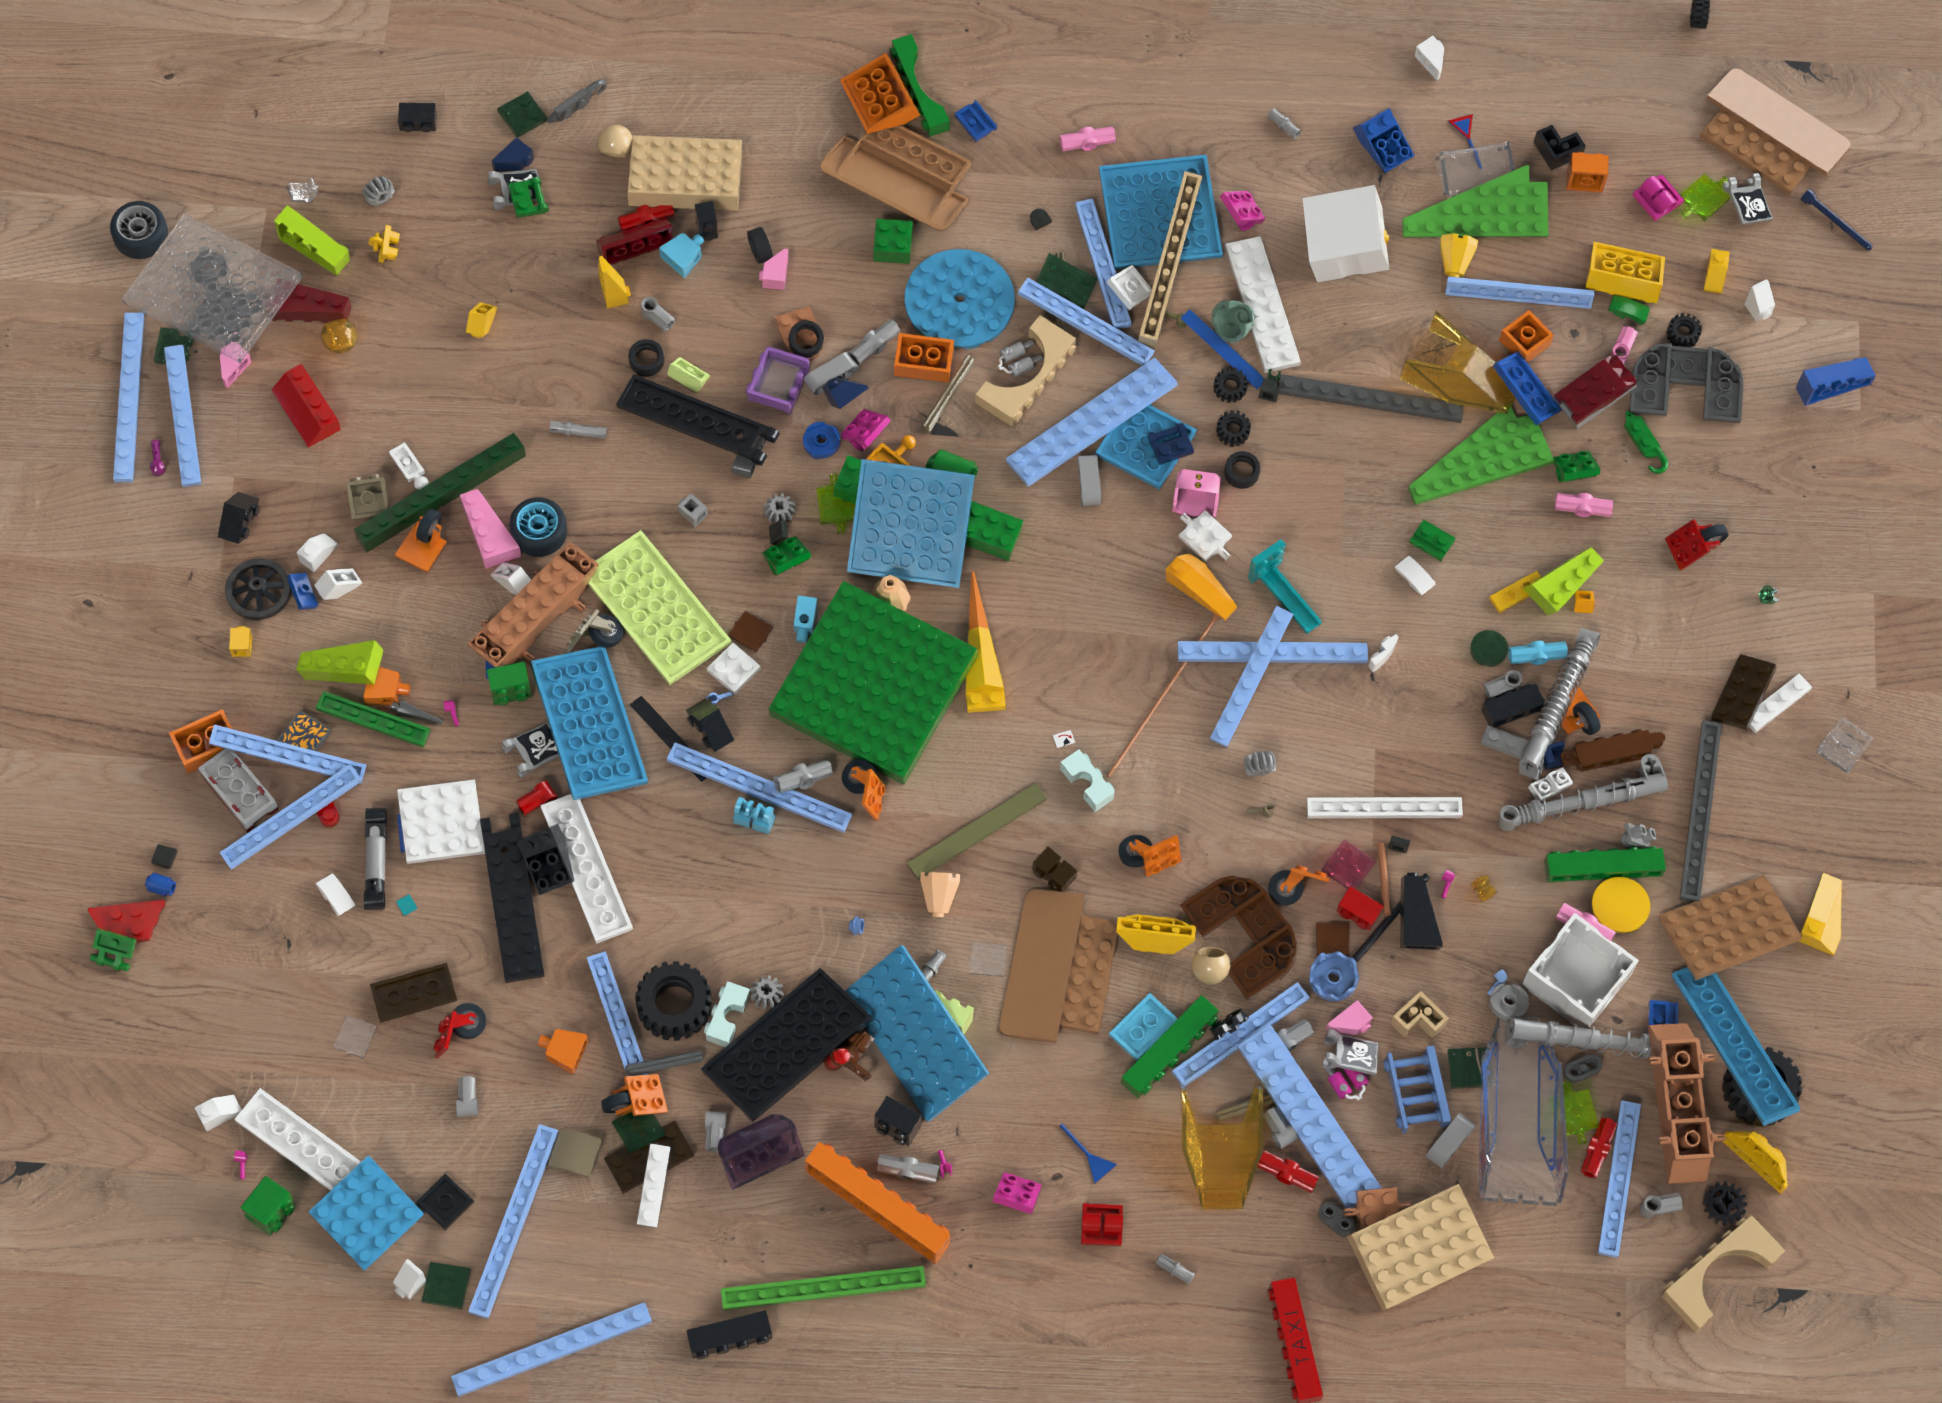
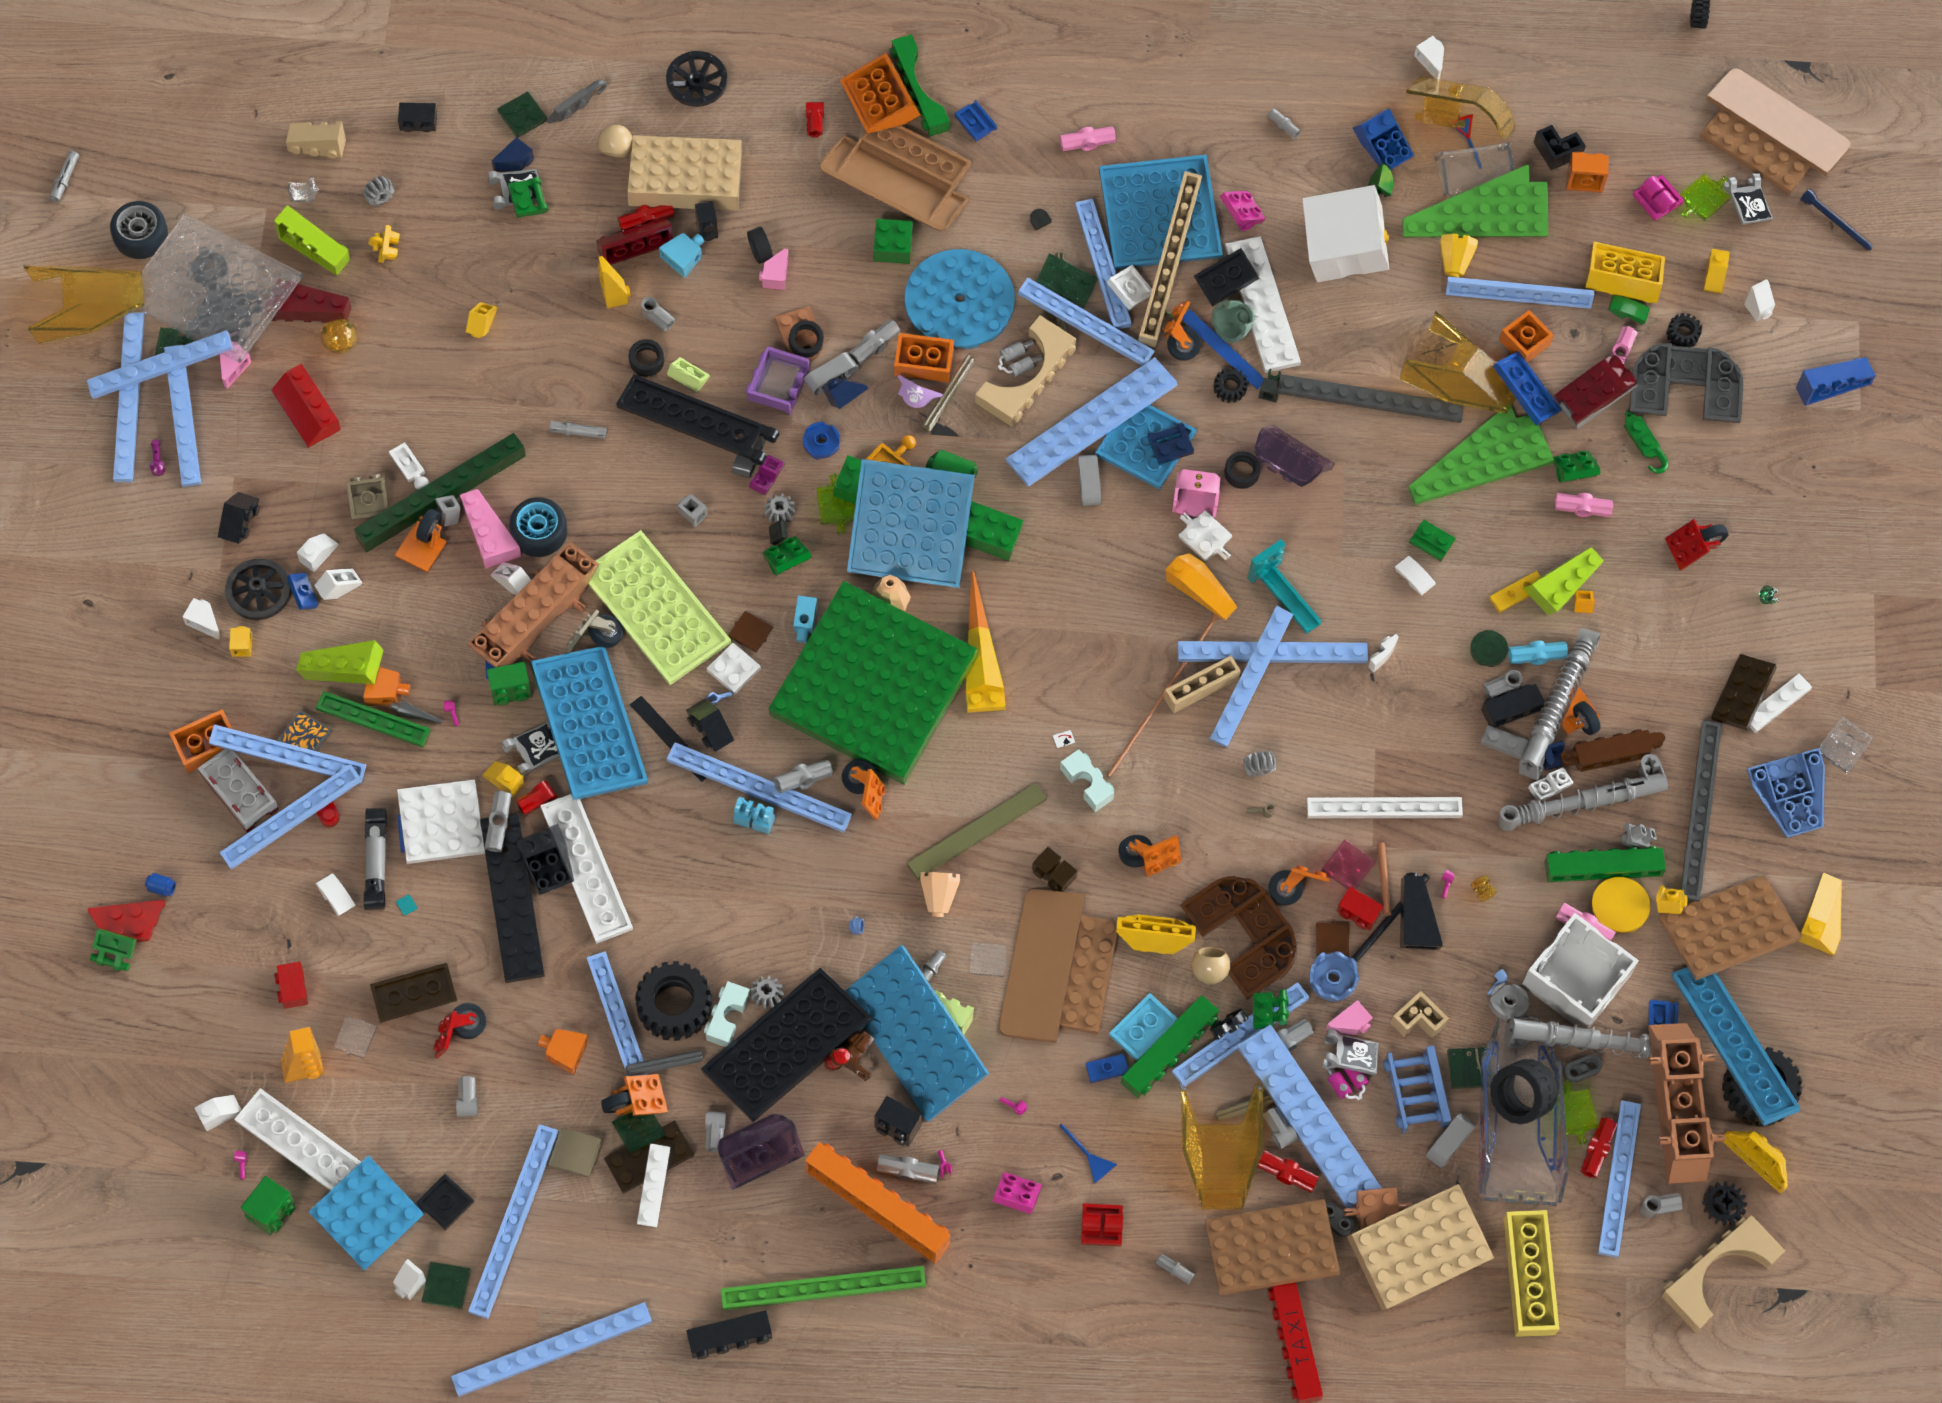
pearl dark grey tile [151,844,177,869] -> none
dark pink plate [840,409,890,451] -> none
black tyre [1216,410,1251,447] -> none
pearl dark grey tile [1388,836,1410,854] -> none
none -> clear yellow windscreen [23,265,145,344]
none -> light grey pin [49,151,79,202]
none -> light blue plate [87,330,233,399]
none -> white slope [183,598,221,639]
none -> red brick [274,961,308,1009]
none -> light orange wedge [281,1027,324,1083]
none -> tan wedge [286,121,346,159]
none -> light grey brick [435,495,460,527]
none -> yellow slope [483,761,525,798]
none -> light grey piece [485,791,512,852]
none -> black wheel [666,51,727,107]
none -> magenta slope [749,454,785,495]
none -> red piece [806,102,824,138]
none -> lavender hat [898,375,944,408]
none -> dark pink hand [999,1097,1027,1115]
none -> blue plate [1085,1054,1128,1084]
none -> plate [1163,301,1201,361]
none -> tan brick [1164,656,1241,714]
none -> black plate [1194,248,1260,307]
none -> medium nougat plate [1205,1199,1340,1295]
none -> green plate [1253,989,1289,1029]
none -> clear purple windscreen [1255,425,1335,487]
none -> green brick [1368,163,1394,197]
none -> clear yellow door [1406,76,1515,139]
none -> black tyre [1490,1059,1558,1125]
none -> light yellow brick [1503,1210,1559,1337]
none -> yellow brick [1656,885,1687,914]
none -> medium blue wedge [1747,748,1825,838]

